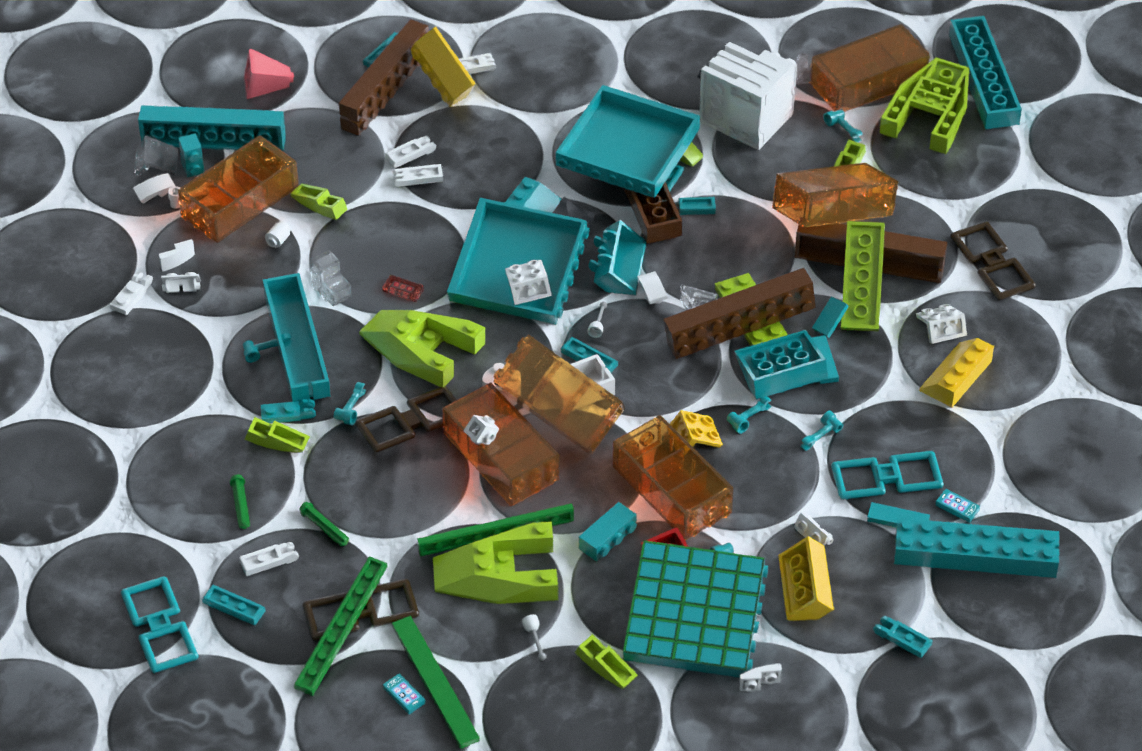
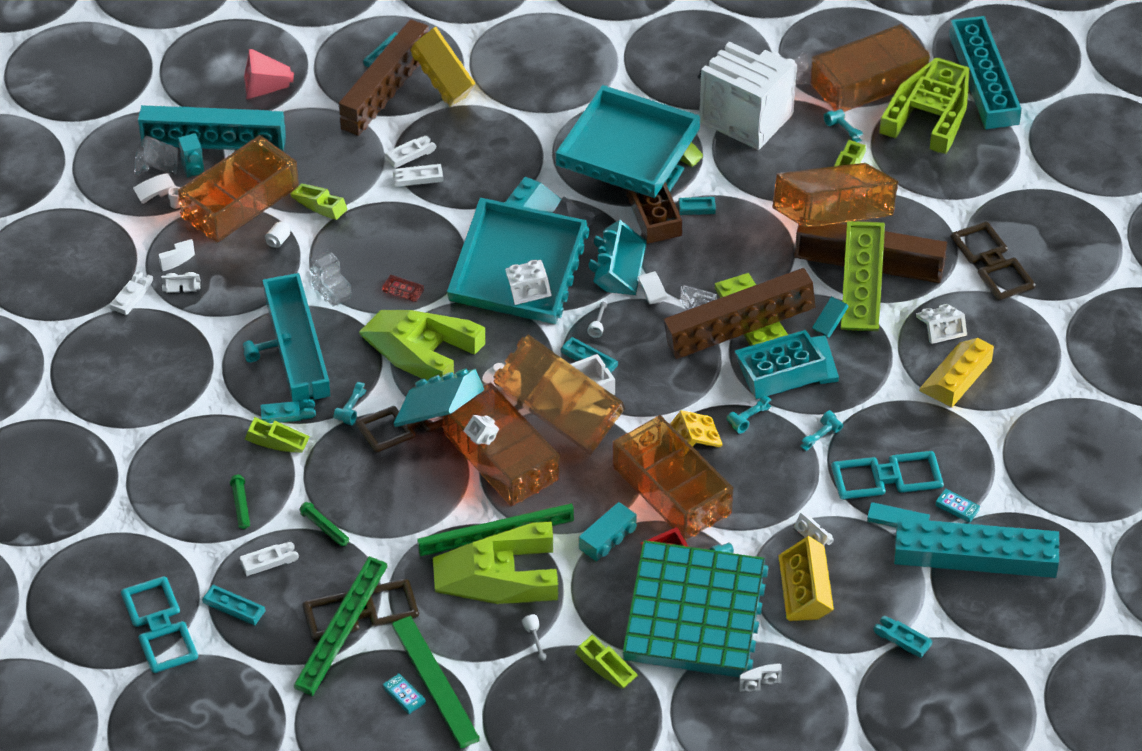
white hinge [459,53,496,74] -> none
none -> teal slope [394,368,485,427]

